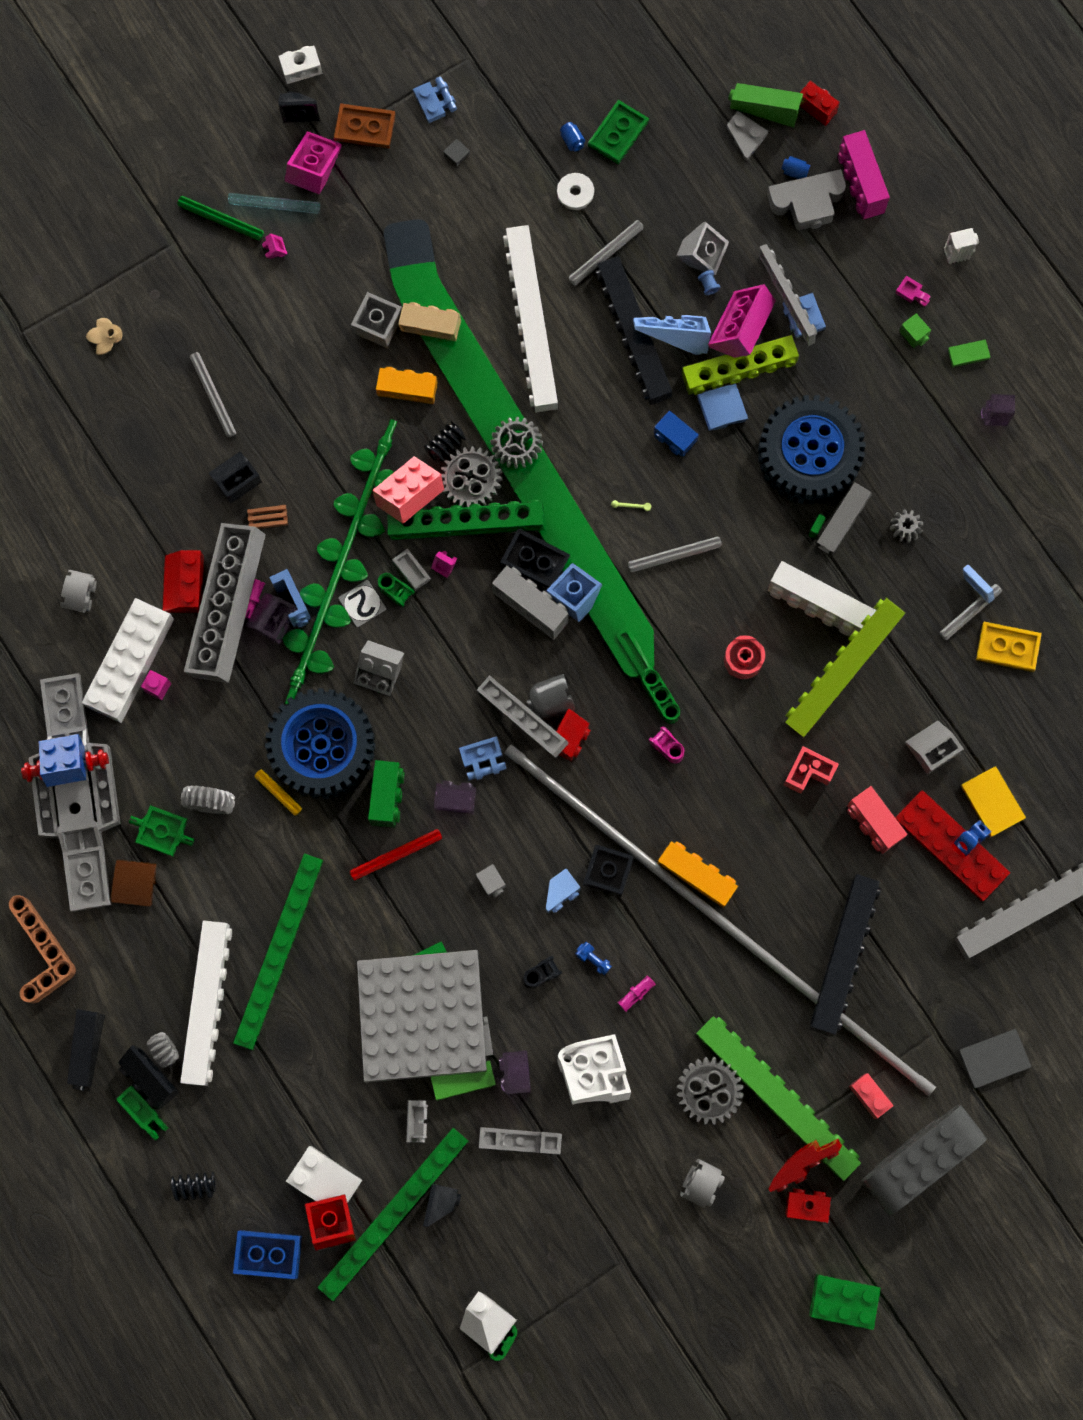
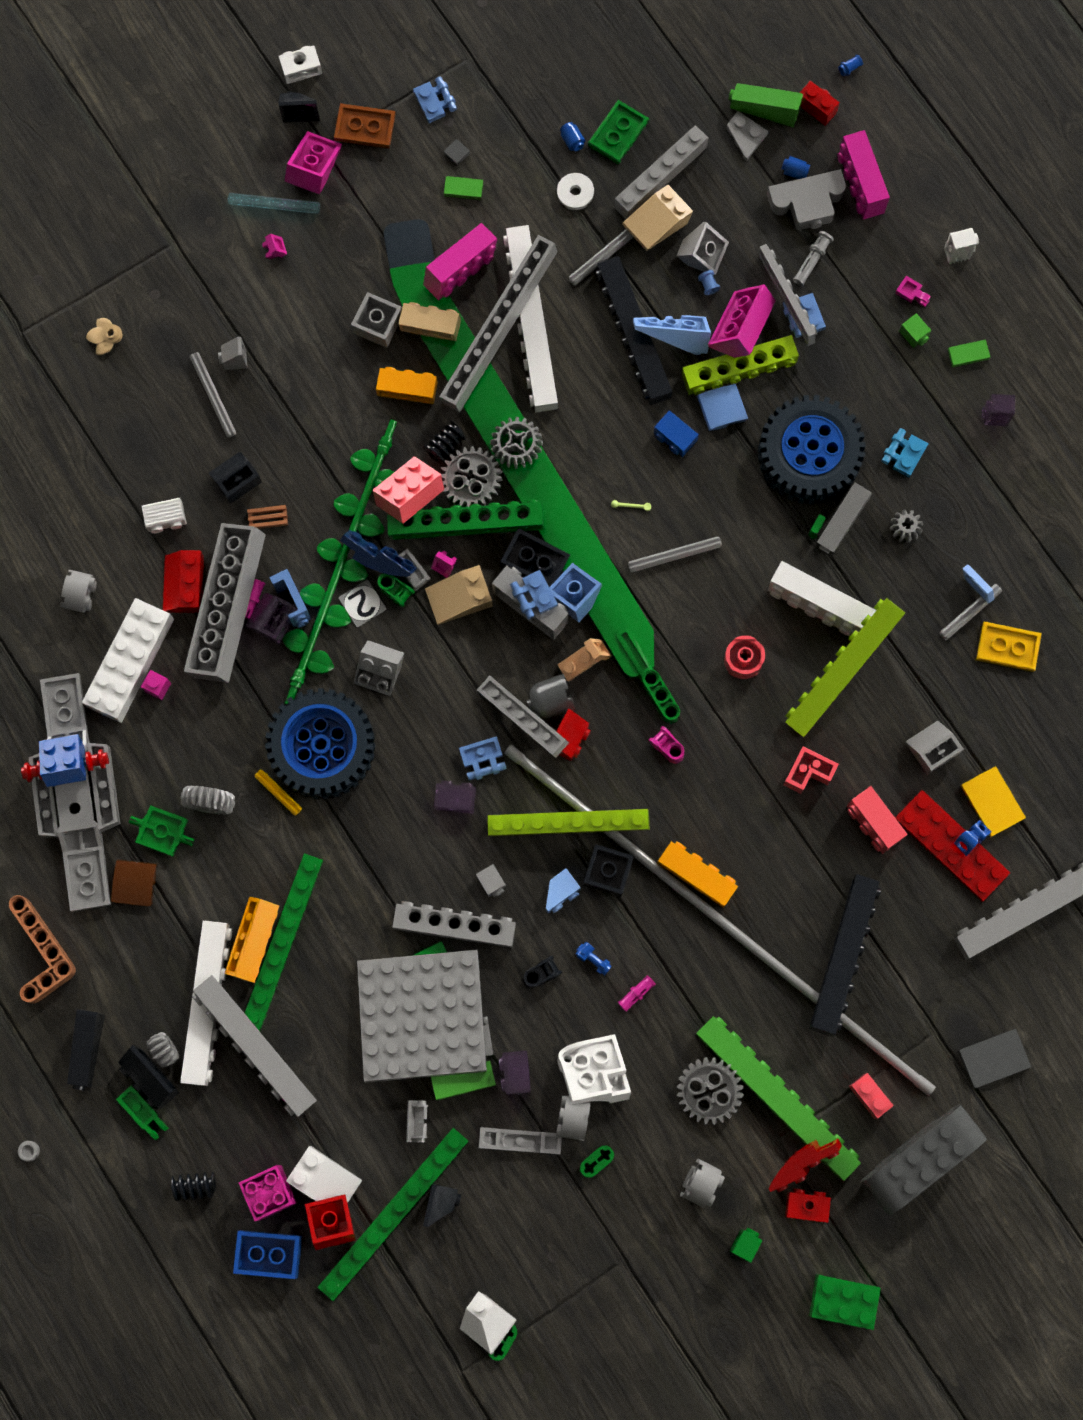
green axle [177,196,264,241] -> none
red axle [350,829,442,880] -> none
green brick [368,760,405,828] -> none
none -> light grey tile [18,1141,40,1162]
none -> white brick [142,498,186,533]
none -> light grey brick [192,975,317,1117]
none -> light grey slope [218,337,247,370]
none -> light orange brick [224,897,279,983]
none -> dark pink brick [239,1165,297,1221]
none -> dark blue slope [340,530,417,577]
none -> light grey brick [392,901,516,948]
none -> dark pink brick [423,223,497,301]
none -> tan slope [425,565,493,625]
none -> light grey brick [439,235,557,413]
none -> bright green tile [444,176,483,200]
none -> lime brick [488,809,650,836]
none -> medium blue plate [510,570,558,619]
none -> light grey brick [556,1096,591,1141]
none -> light nougat bracket [557,638,612,681]
none -> green beam [580,1145,614,1178]
none -> light grey brick [614,125,708,219]
none -> tan slope [622,185,693,251]
none -> green brick [730,1228,763,1263]
none -> light grey pin [793,231,834,286]
none -> blue pin [838,55,863,76]
none -> dark azure plate [881,428,929,478]

